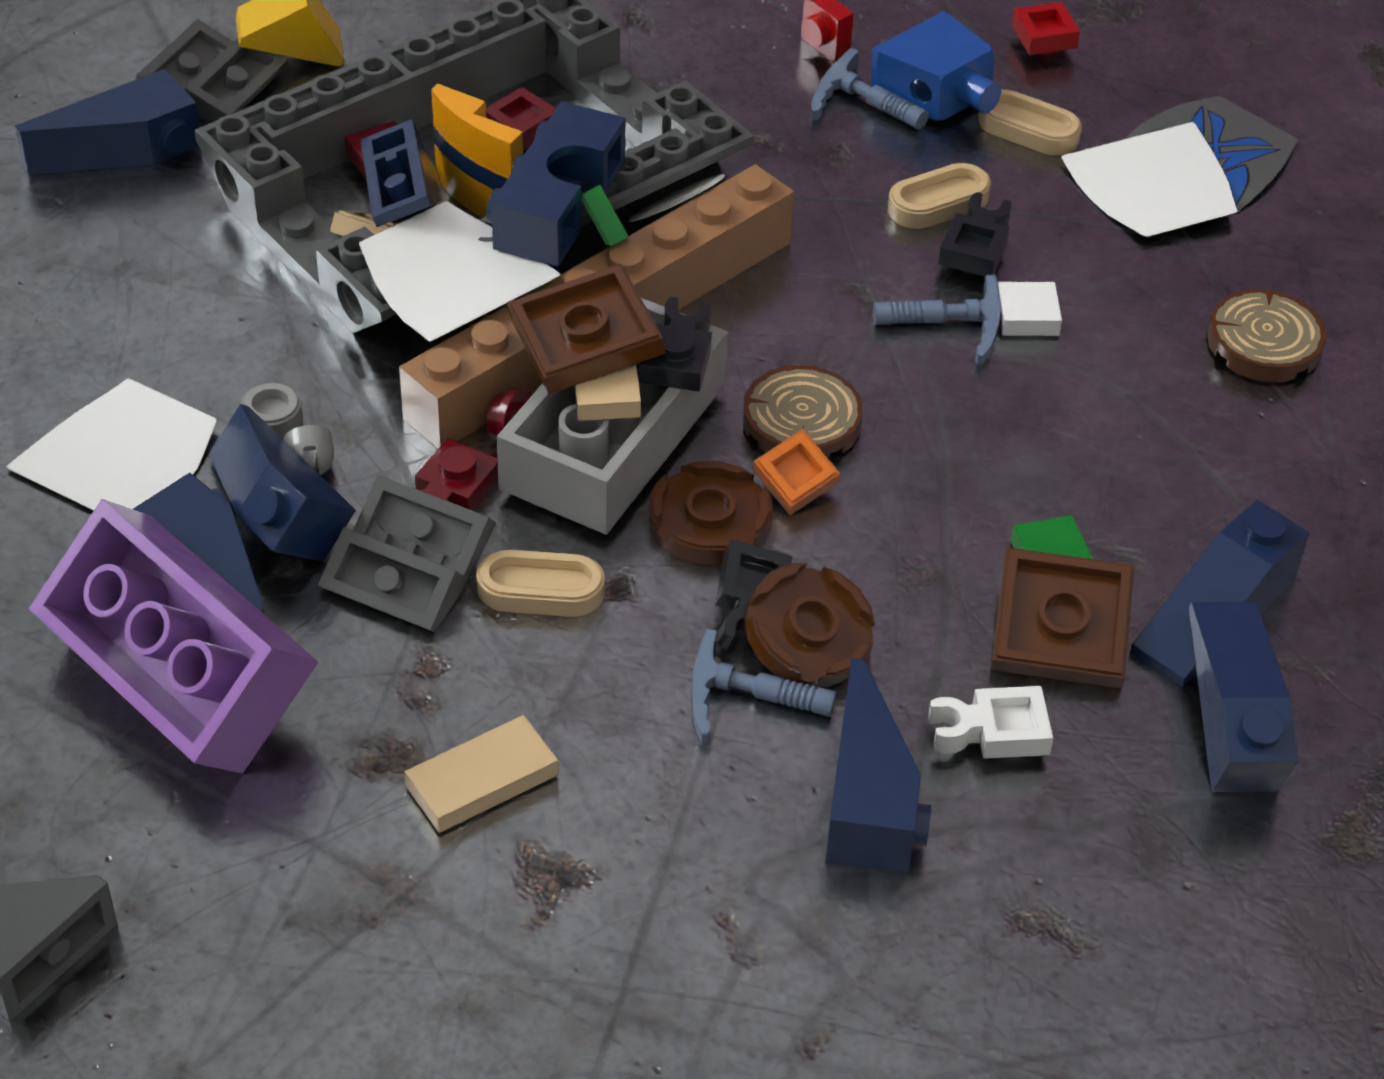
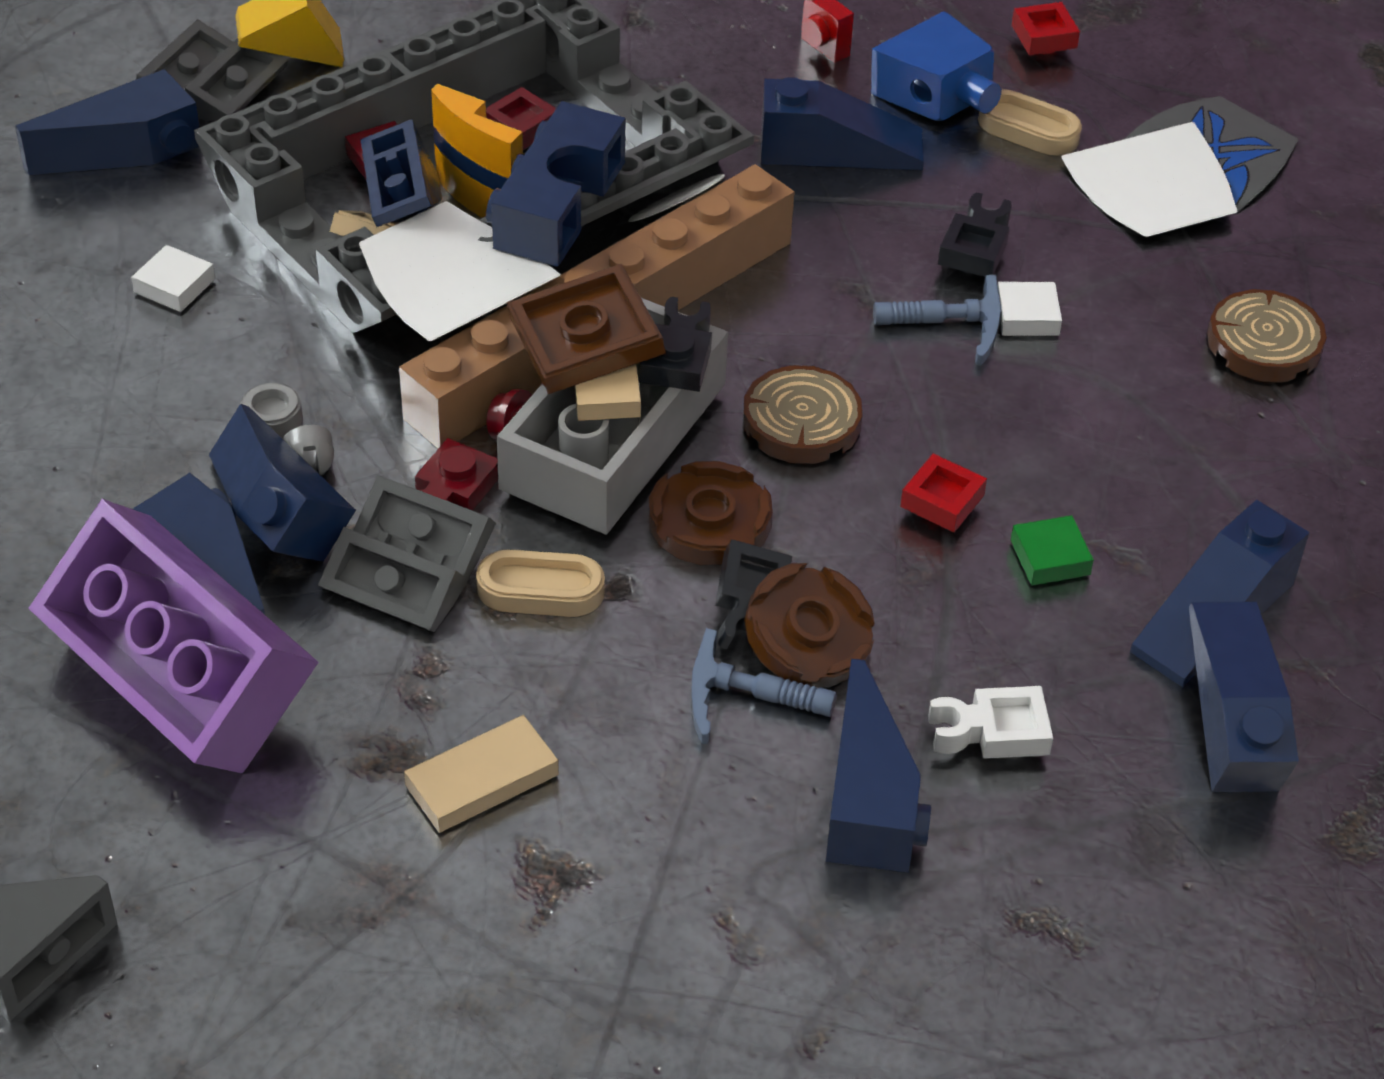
white sticker [6,378,217,511] -> none
green tile [581,184,628,247] -> none
orange tile [753,429,840,516] -> none
sand blue piece [812,47,929,130] -> none
tan tile [887,163,991,229] -> none
reddish brown tile [991,547,1135,689] -> none
none -> white tile [131,244,215,312]
none -> dark blue slope [761,77,924,170]
none -> red plate [900,453,987,532]

